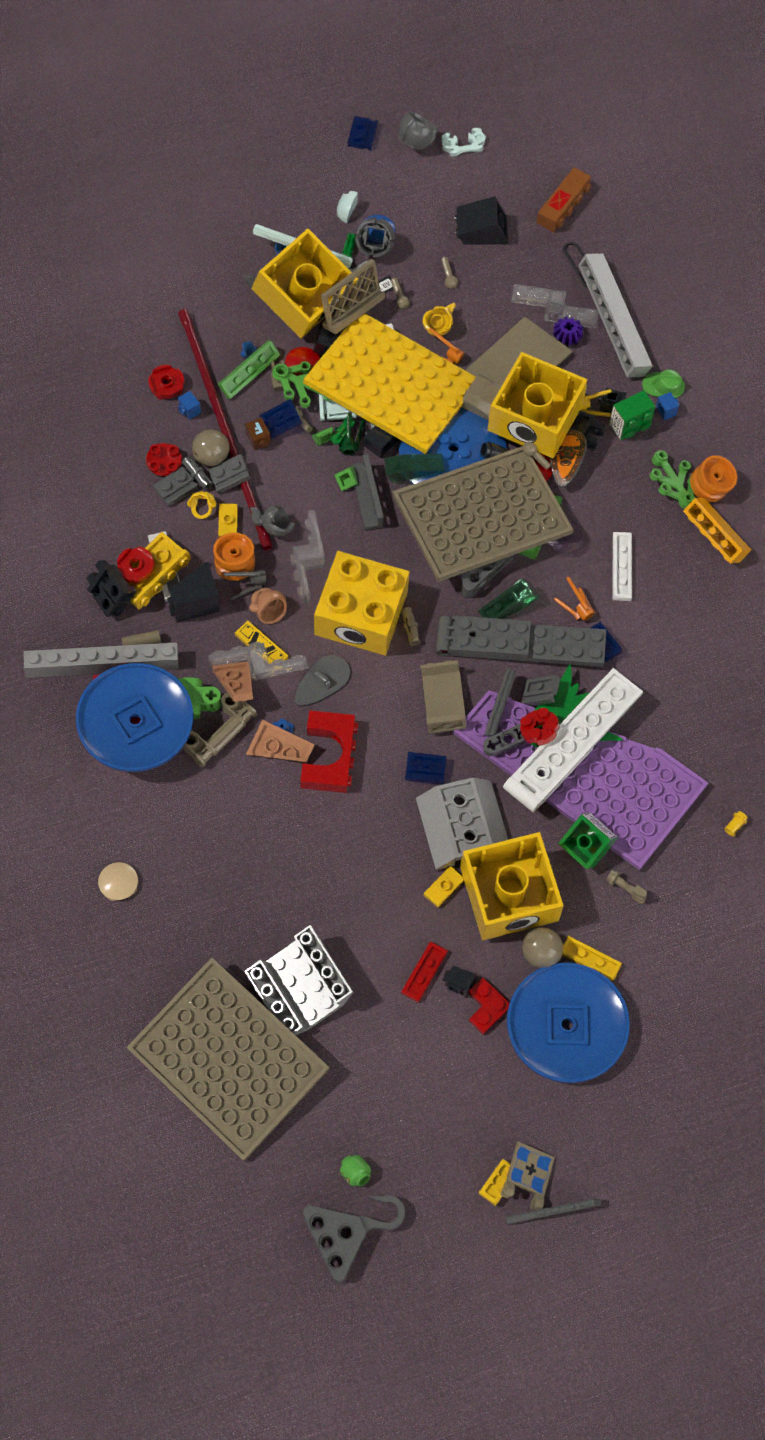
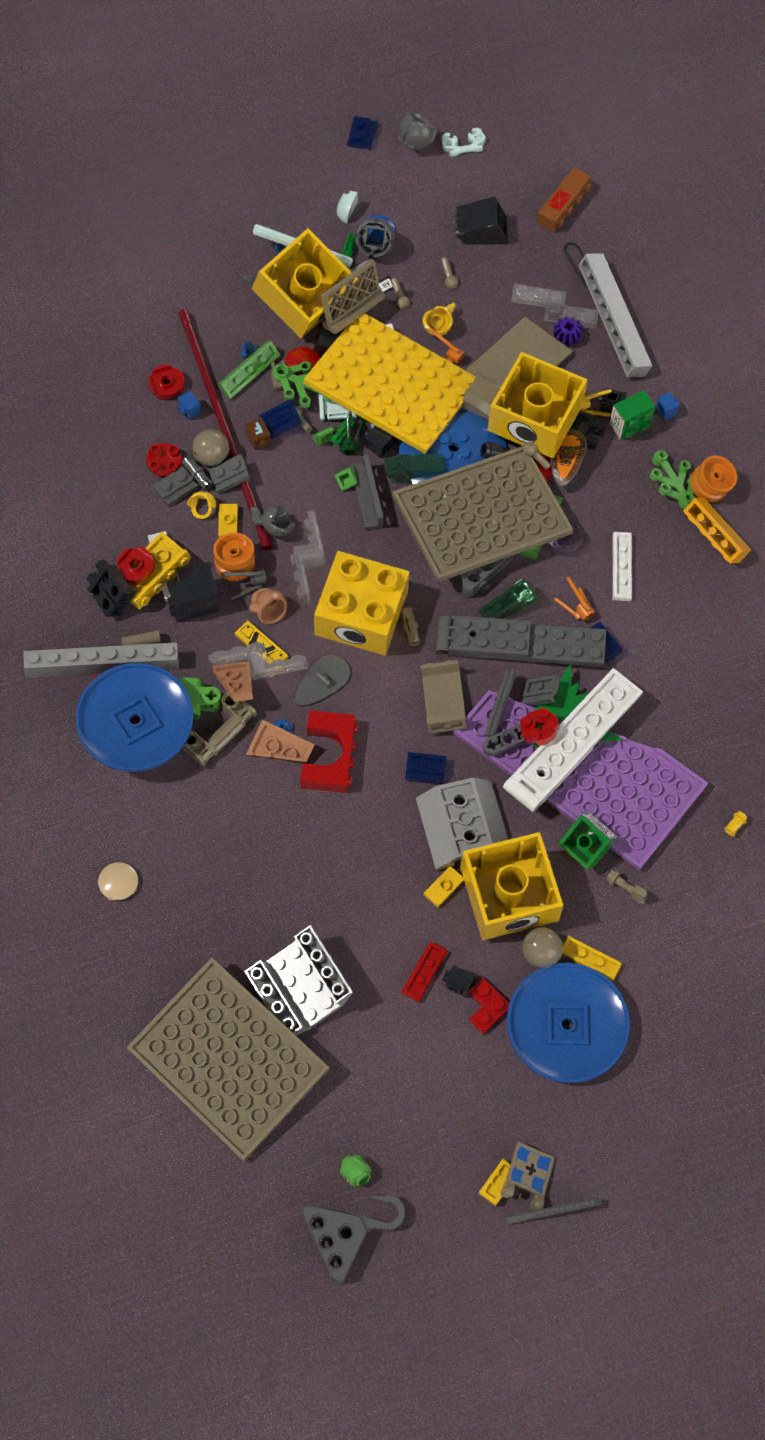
bright green piece [642,369,685,398] -> none

